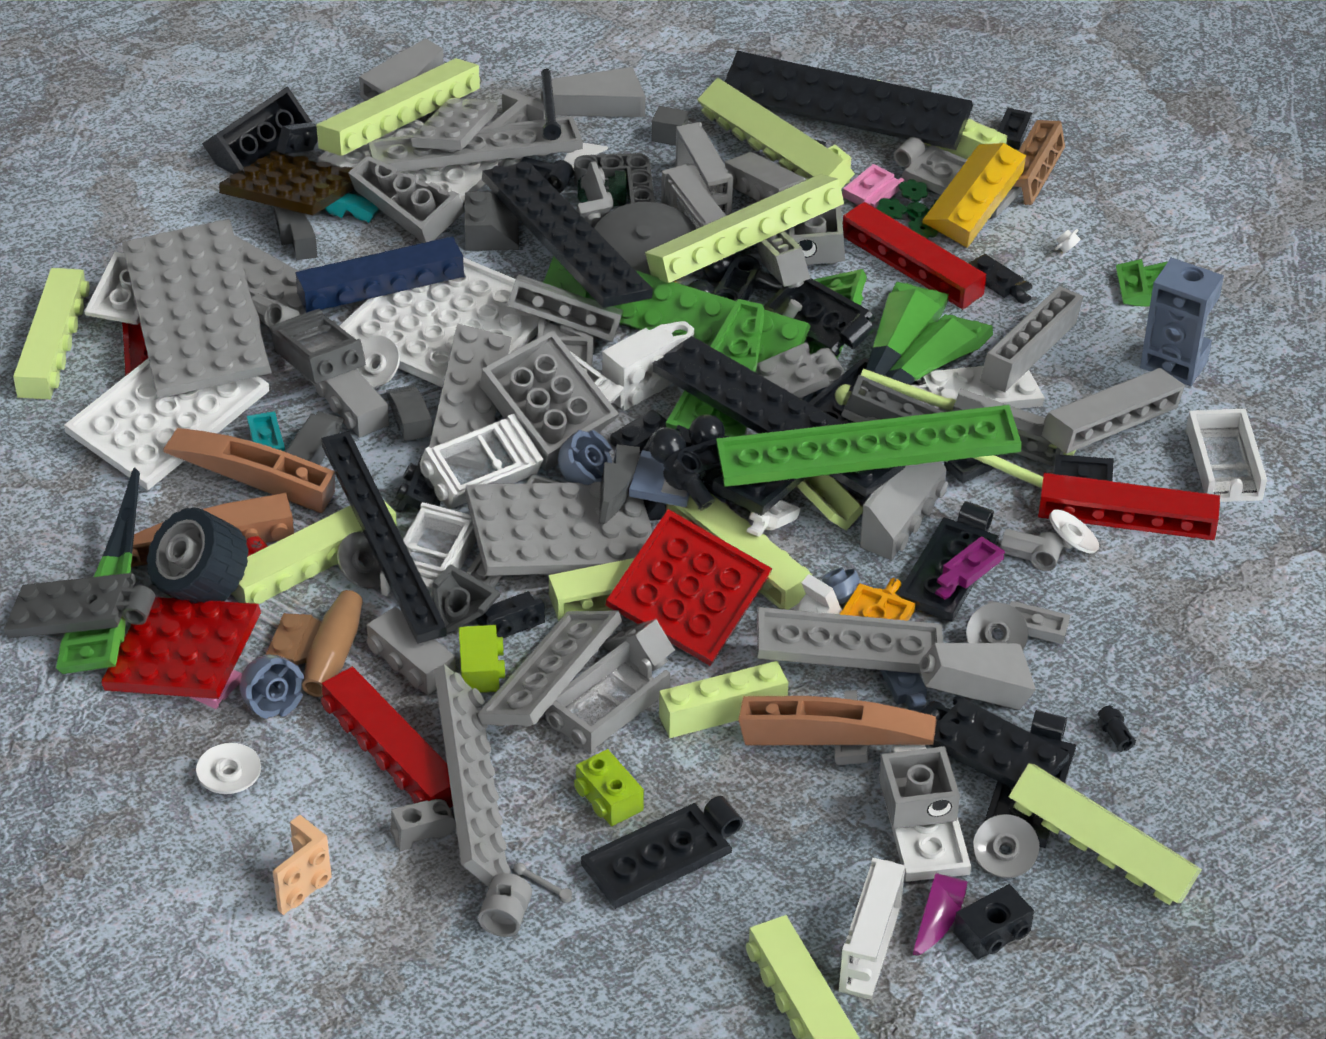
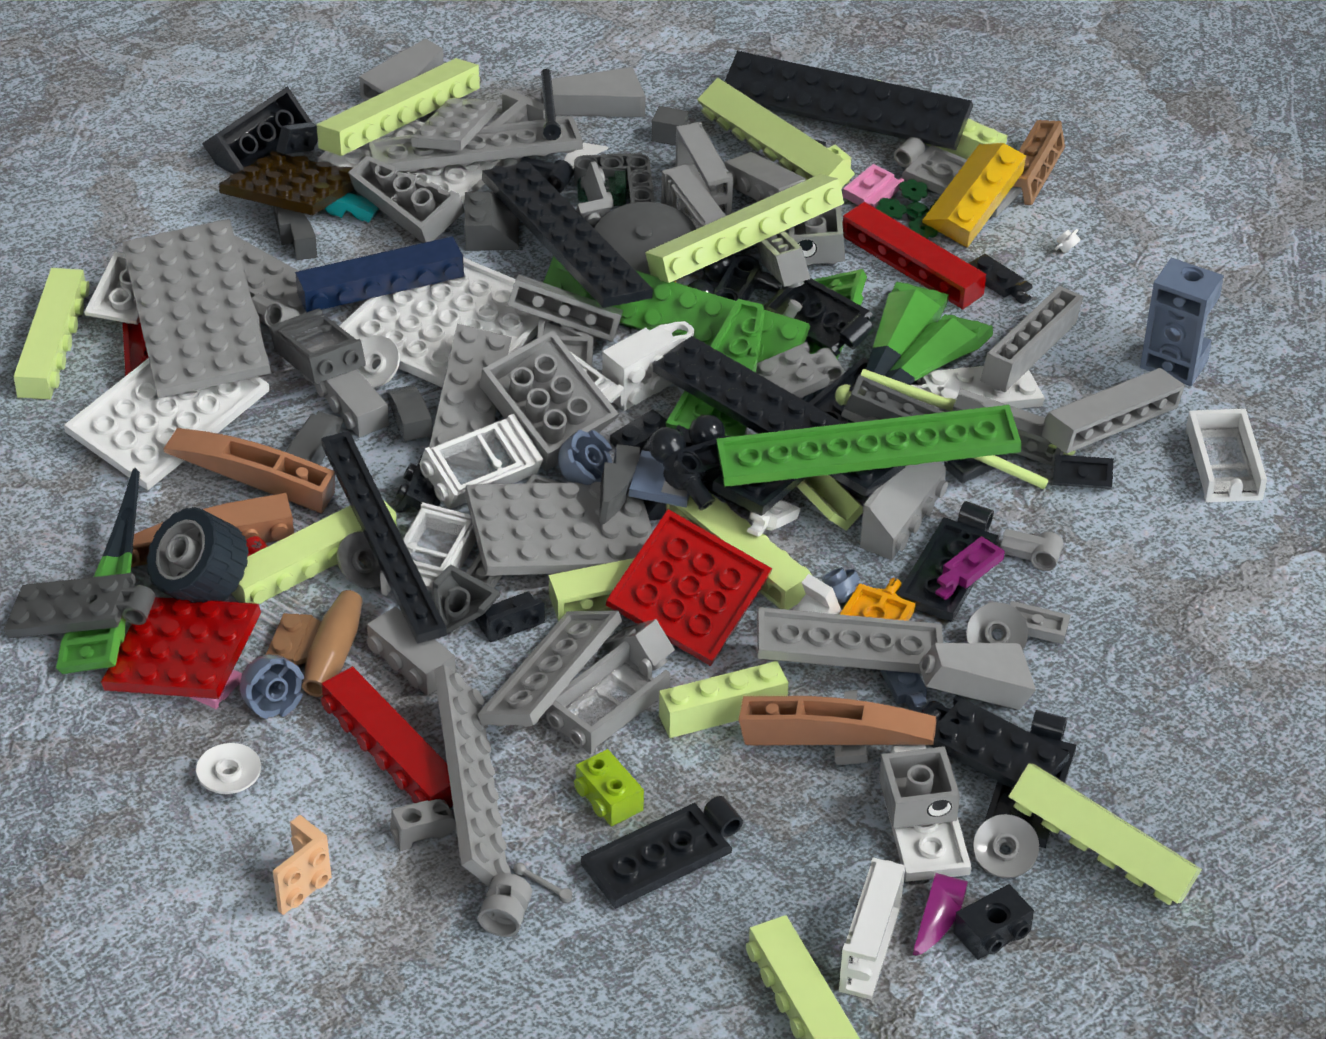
teal plate [247,411,285,452] -> none
lime brick [459,625,505,693] -> none
black plate [998,107,1032,150] -> none
red brick [1038,473,1220,541] -> none
white dish [1049,510,1099,553] -> none
black animal [1098,705,1136,752] -> none
bright green slope [1116,259,1168,307] -> none

